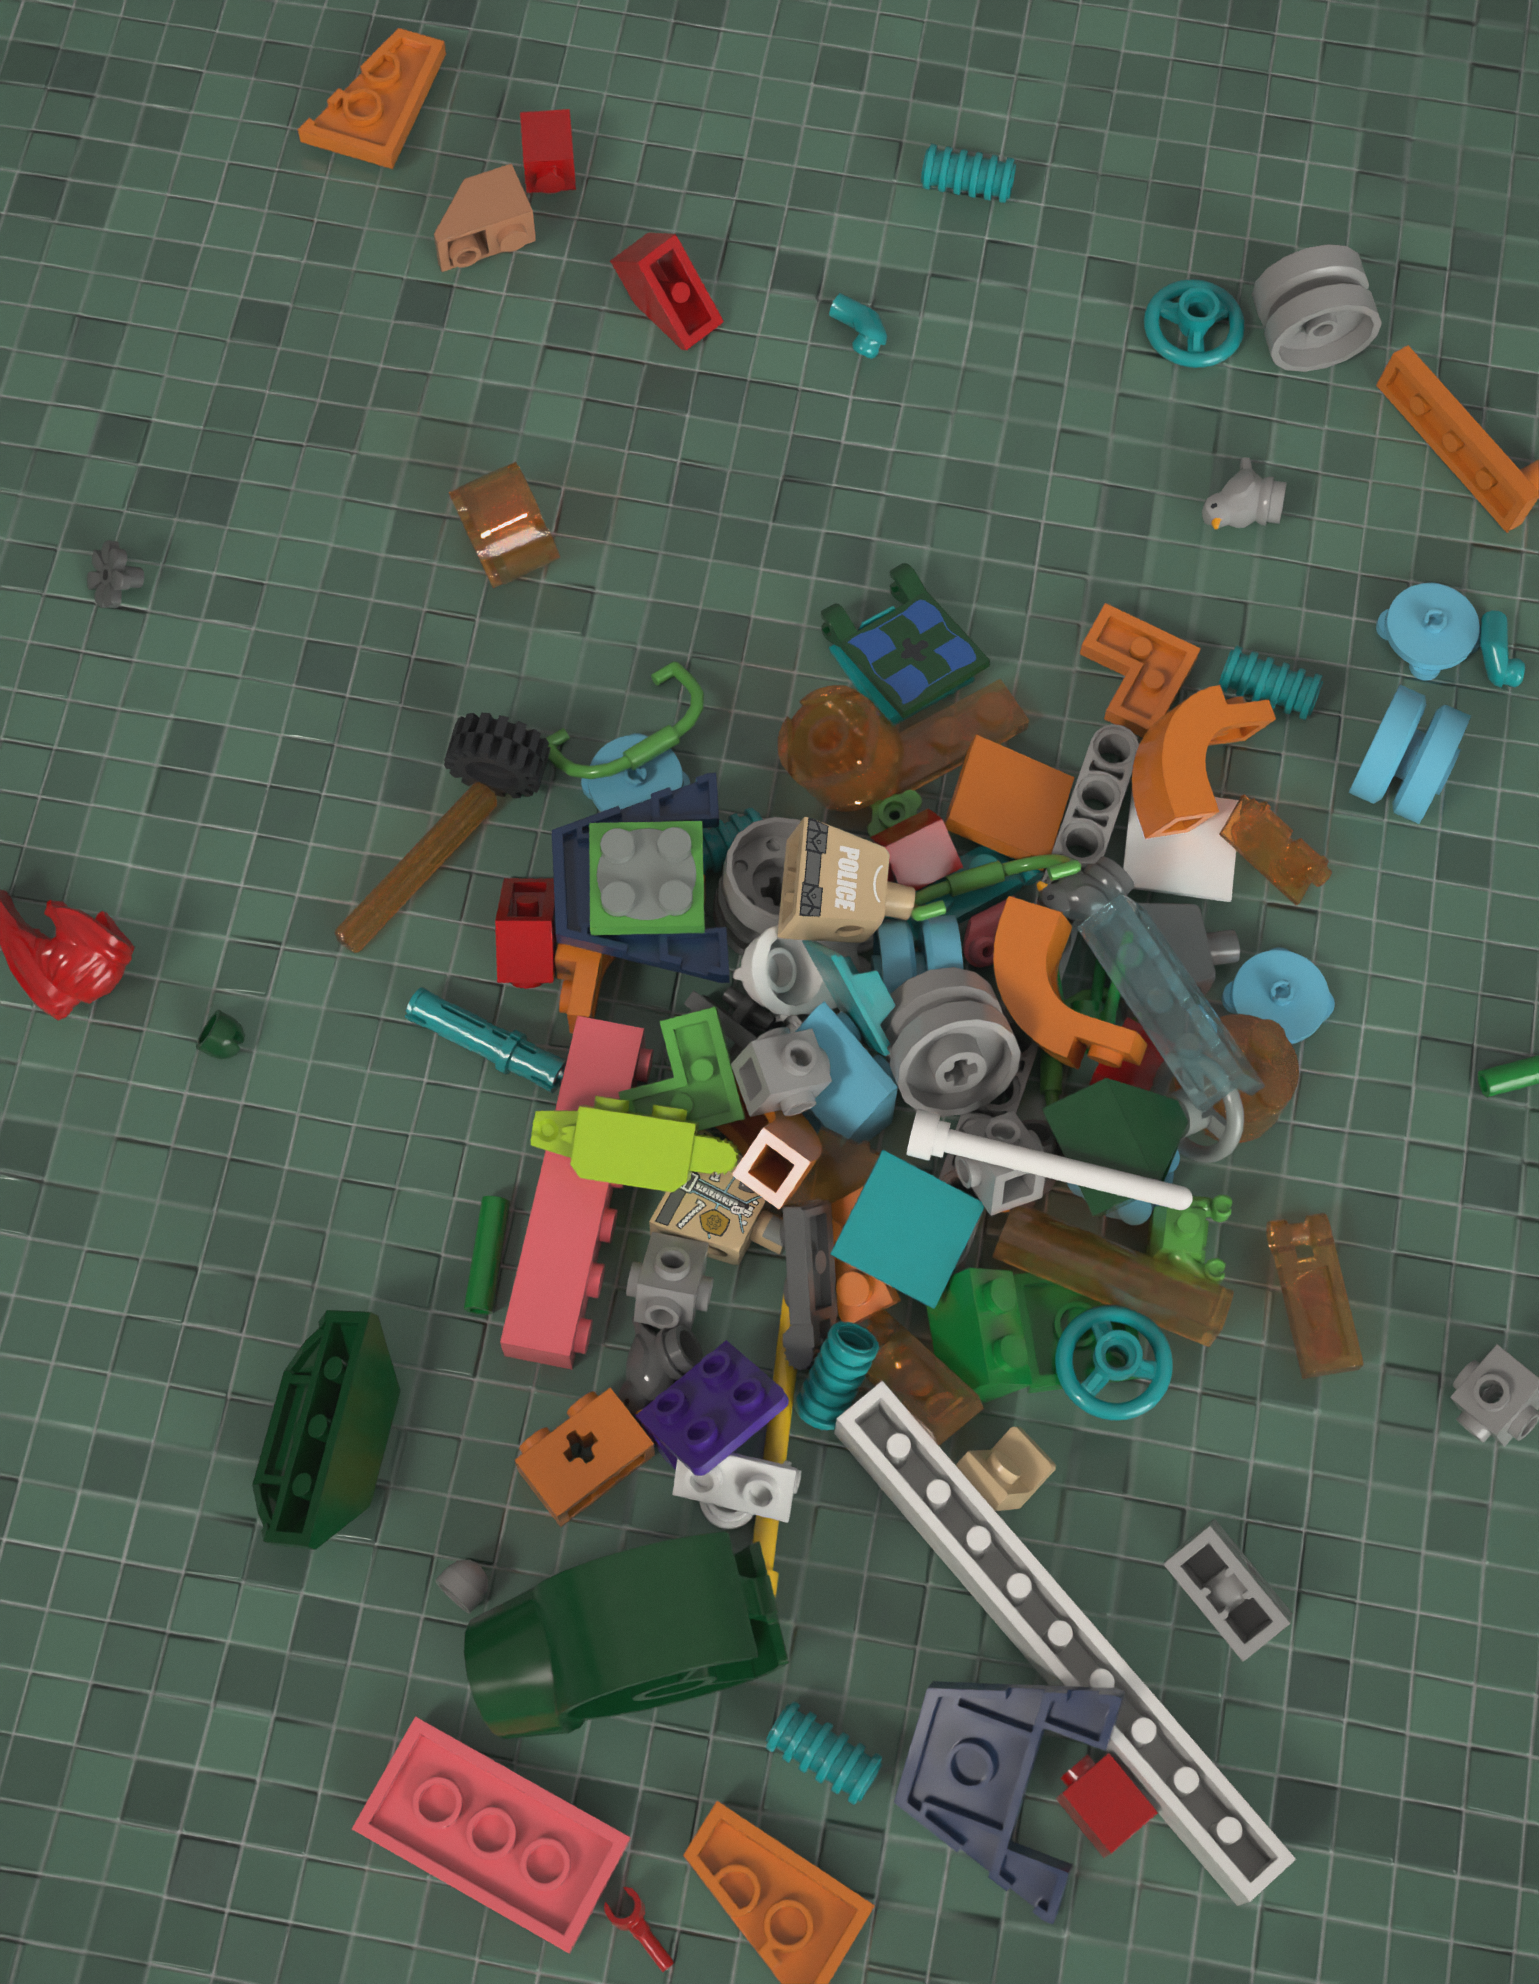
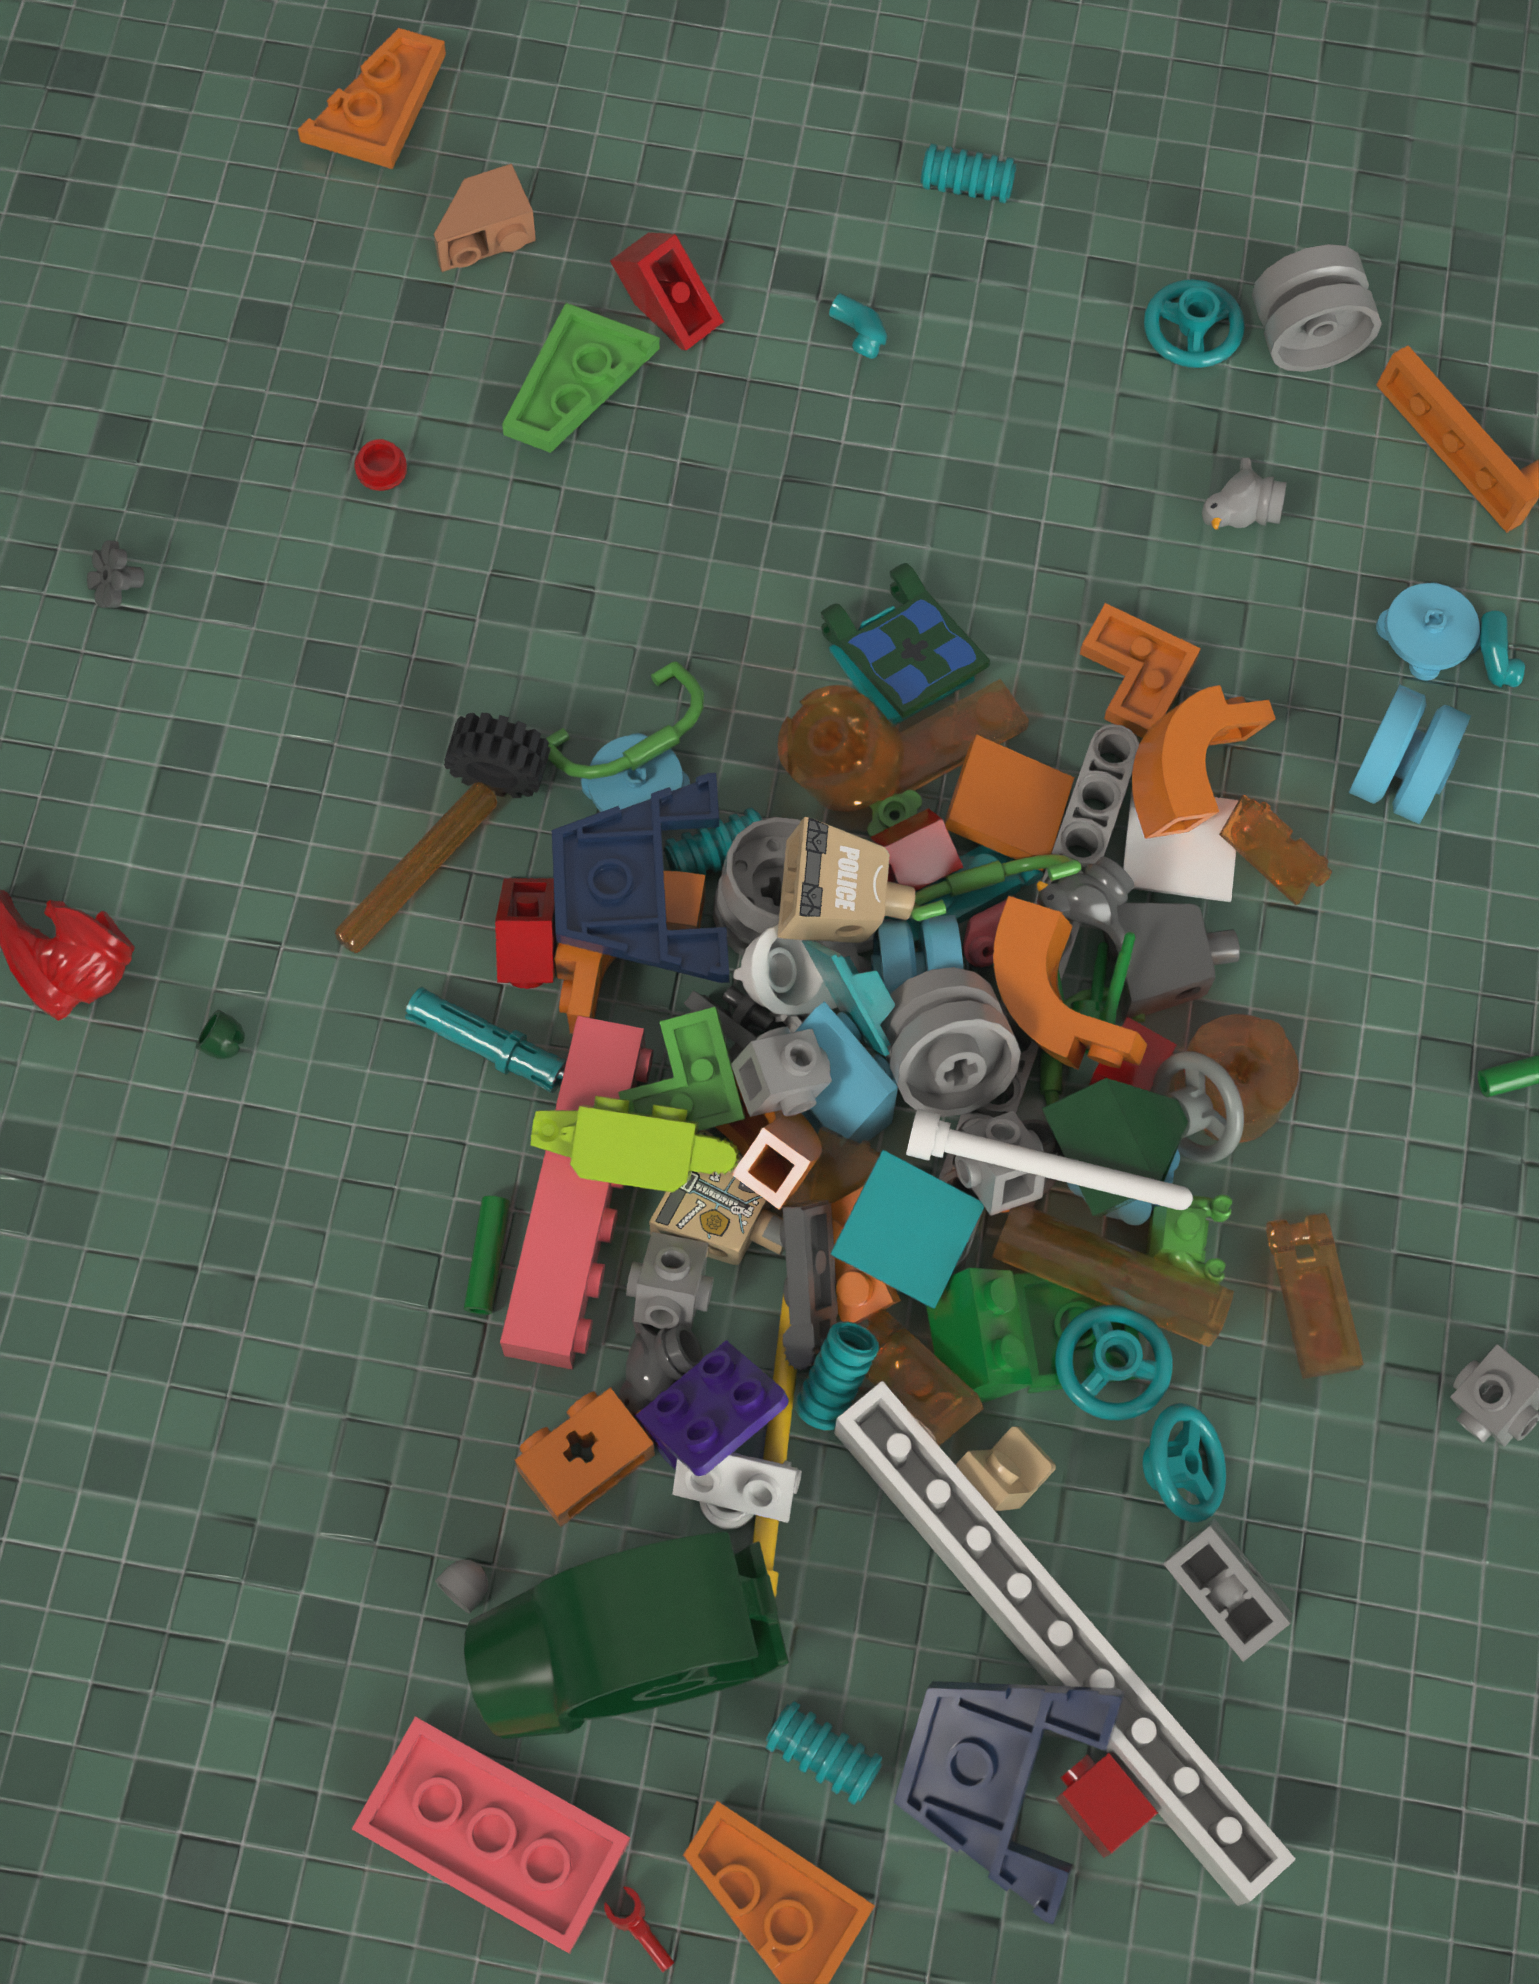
dark green wedge [252,1310,400,1550] -> none
clear orange brick [449,462,561,588] -> none
red brick [520,109,576,194] -> none
light grey piece [589,821,705,935] -> none
clear light blue fence [1077,893,1265,1112] -> none
teal piece [1219,645,1324,720] -> none
medium azure piece [1221,947,1335,1055] -> none
none -> red plate [354,439,407,491]
none -> bright green wing [502,303,660,453]
none -> teal piece [1143,1403,1226,1523]

